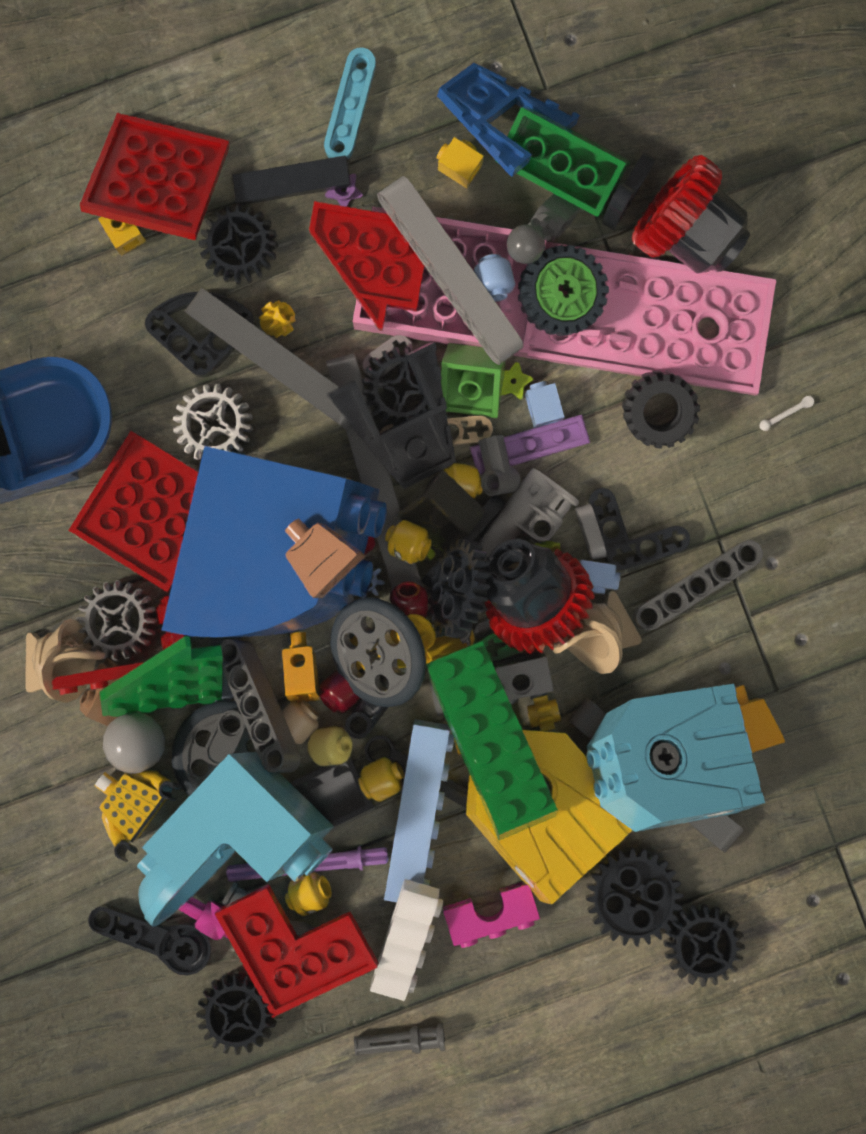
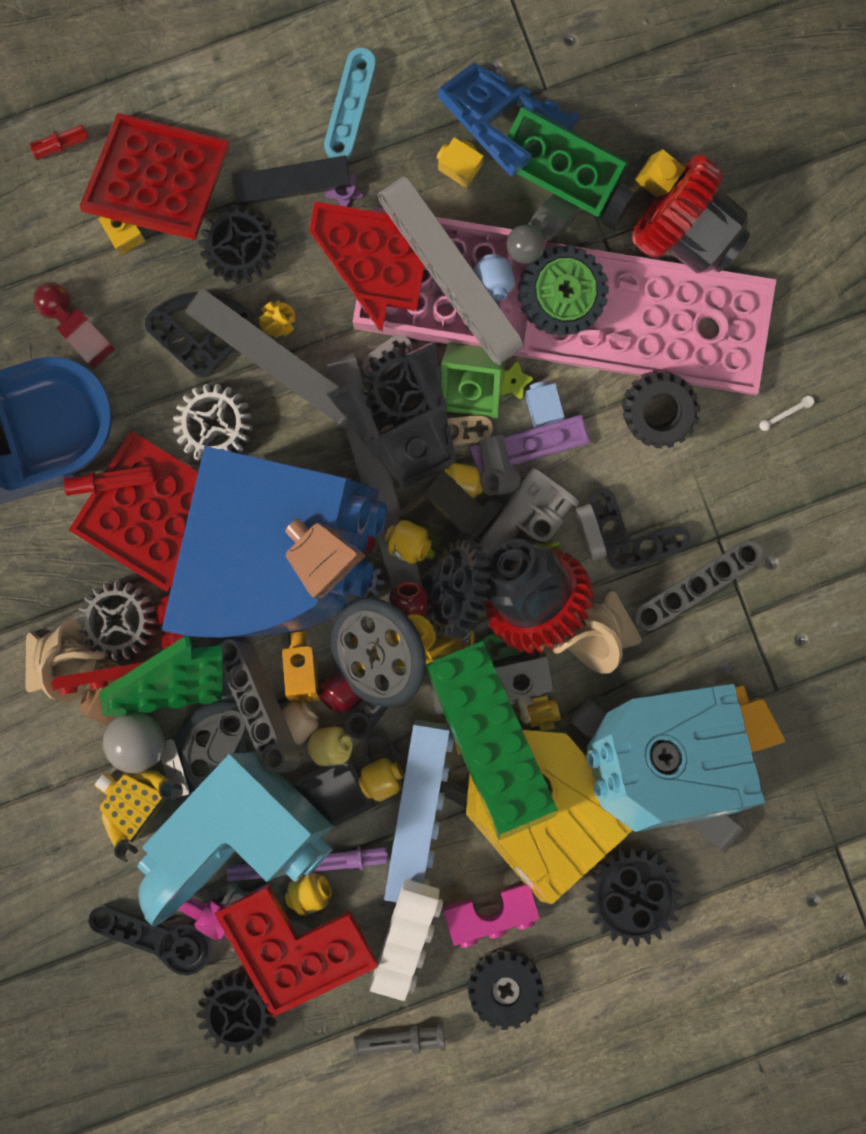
light blue brick [579,560,620,594] -> none
black gear [663,903,745,987] -> none
none -> red axle [29,125,89,161]
none -> dark red beam [33,282,116,369]
none -> red axle [63,466,154,496]
none -> white sticker [161,739,189,798]
none -> black bush [468,948,544,1030]
none -> yellow brick [634,150,685,198]

